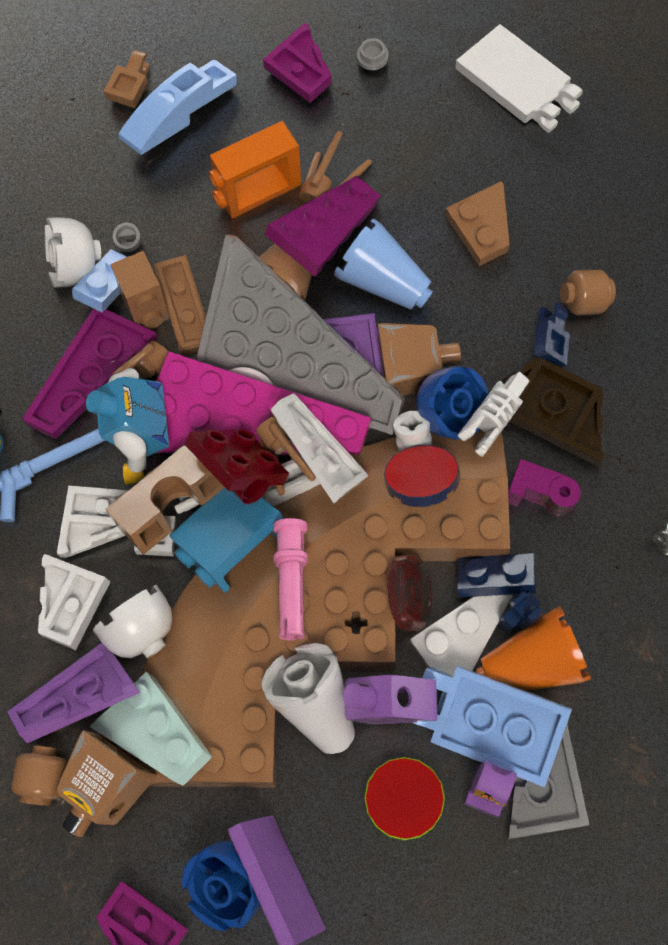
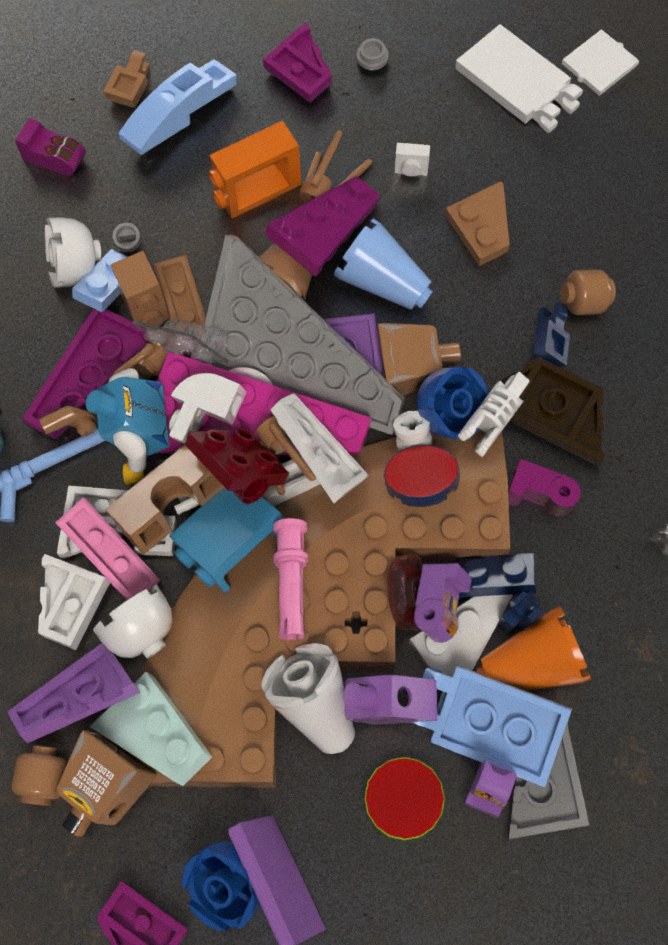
none -> magenta leg [15,117,86,176]
none -> medium nougat arm [39,406,97,436]
none -> bright pink tile [55,497,161,600]
none -> clear hinge [132,319,229,365]
none -> white brick [169,373,247,444]
none -> white plate [395,143,430,176]
none -> medium lavender leg [414,563,472,643]
none -> white piece [562,29,639,96]

